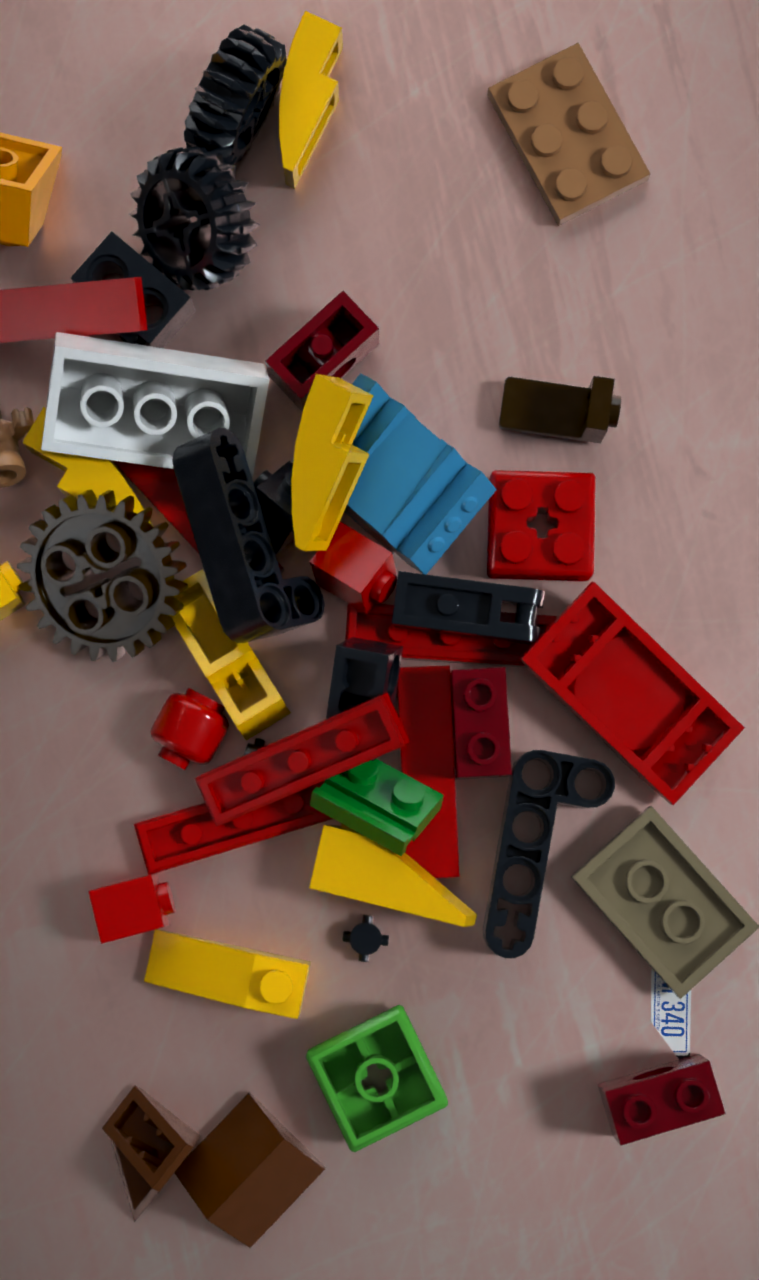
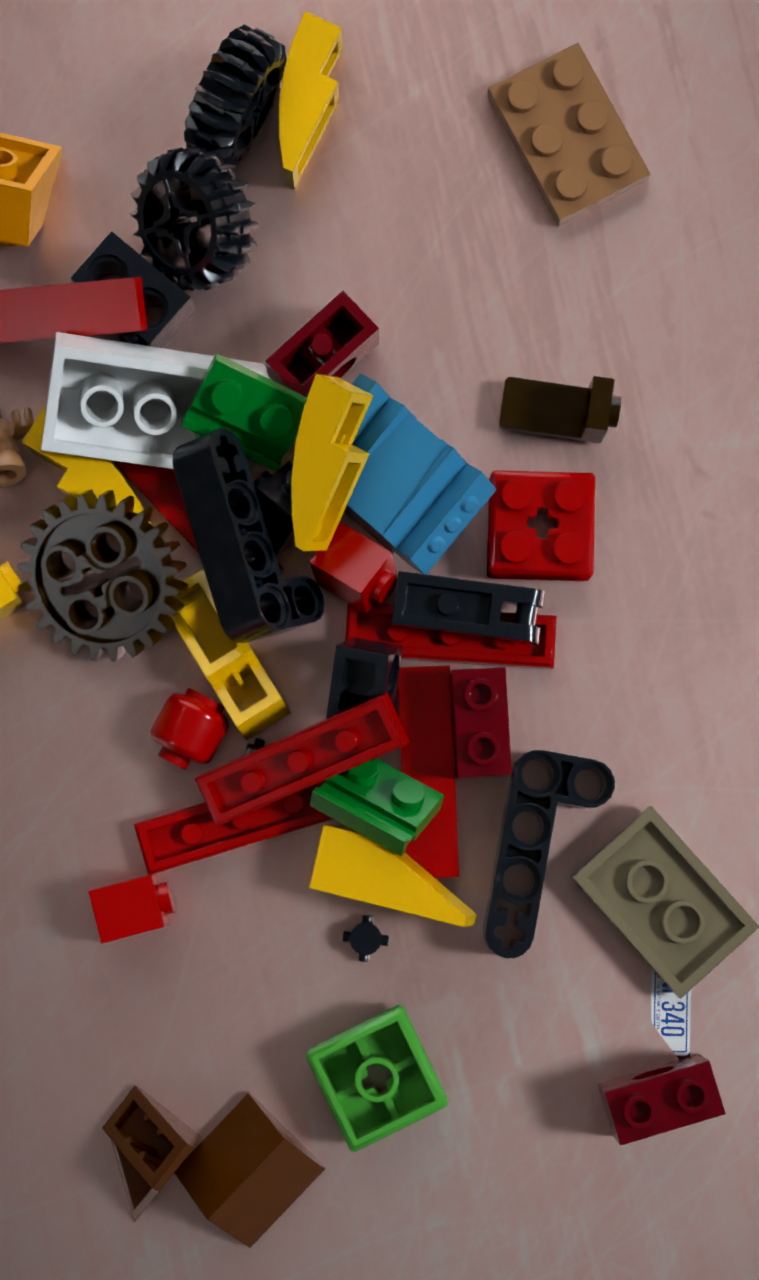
yellow slope [144,929,311,1019] -> none
red slope [519,582,745,805] -> none
none -> green plate [181,353,307,471]

